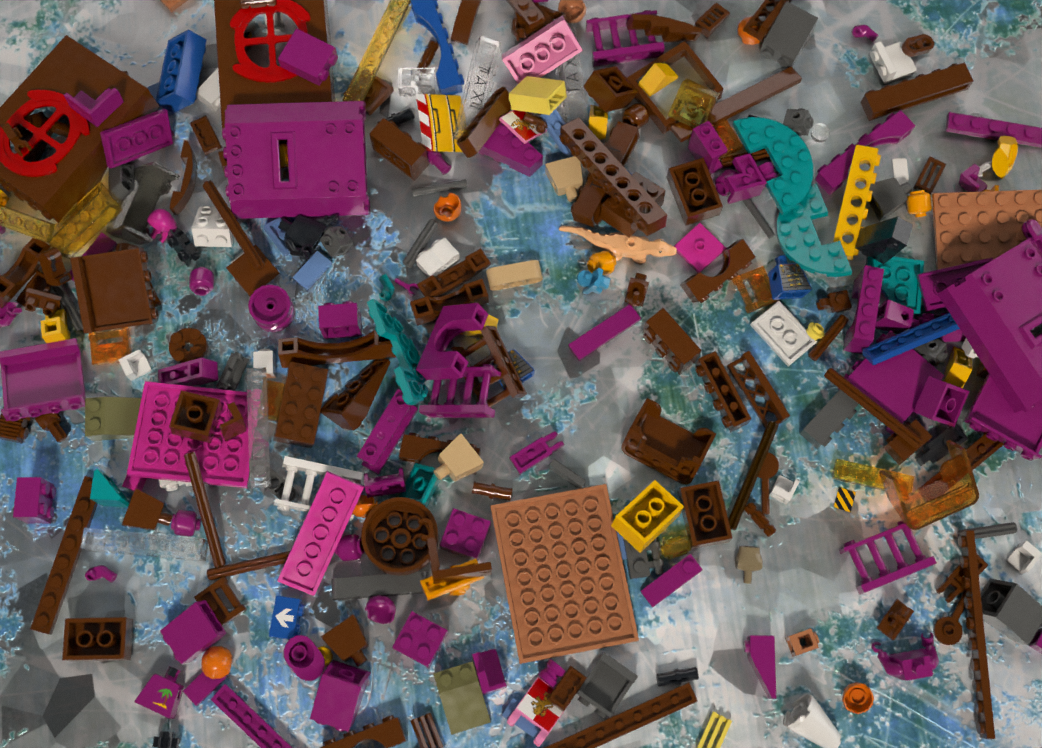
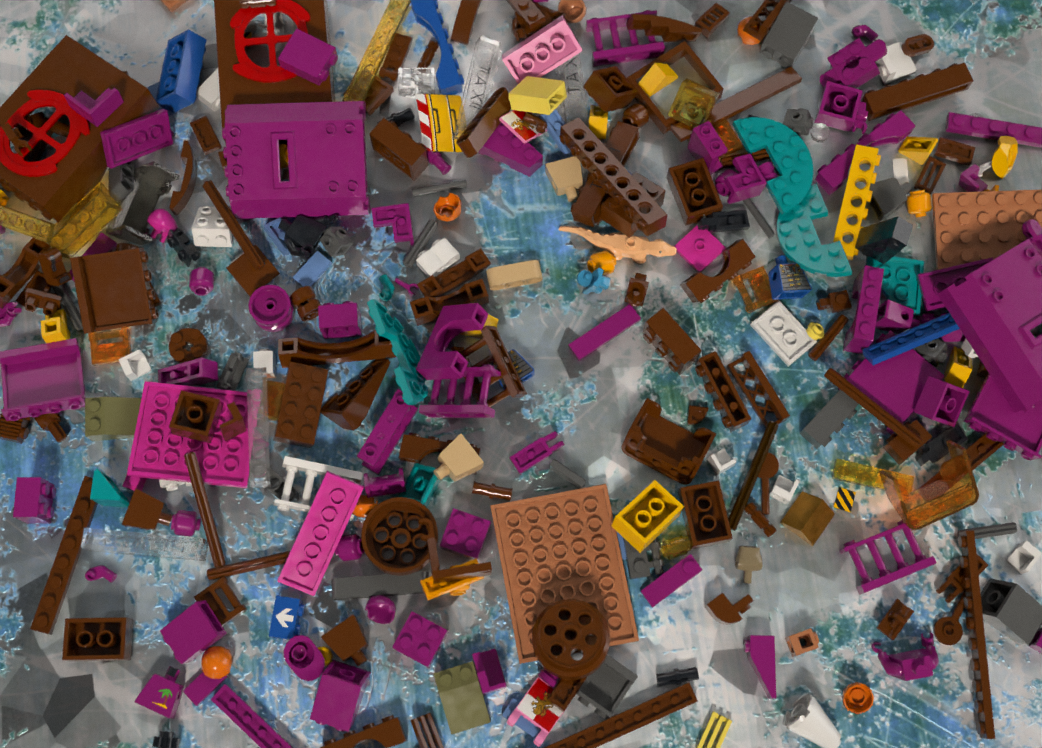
none -> reddish brown wheel [290,286,321,321]
none -> magenta panel [371,203,414,246]
none -> reddish brown plate [379,33,413,82]
none -> reddish brown wheel [532,599,610,680]
none -> reddish brown tile [687,405,709,425]
none -> black hinge [697,210,750,232]
none -> reddish brown brick [704,593,754,625]
none -> white panel [707,449,736,476]
none -> pearl gold slope [780,491,835,546]
none -> magenta brick [814,81,863,132]
none -> magenta brick [820,38,888,88]
none -> magenta plate [852,102,868,134]
none -> yellow slope [898,137,938,165]
none -> reddish brown plate [934,137,976,166]

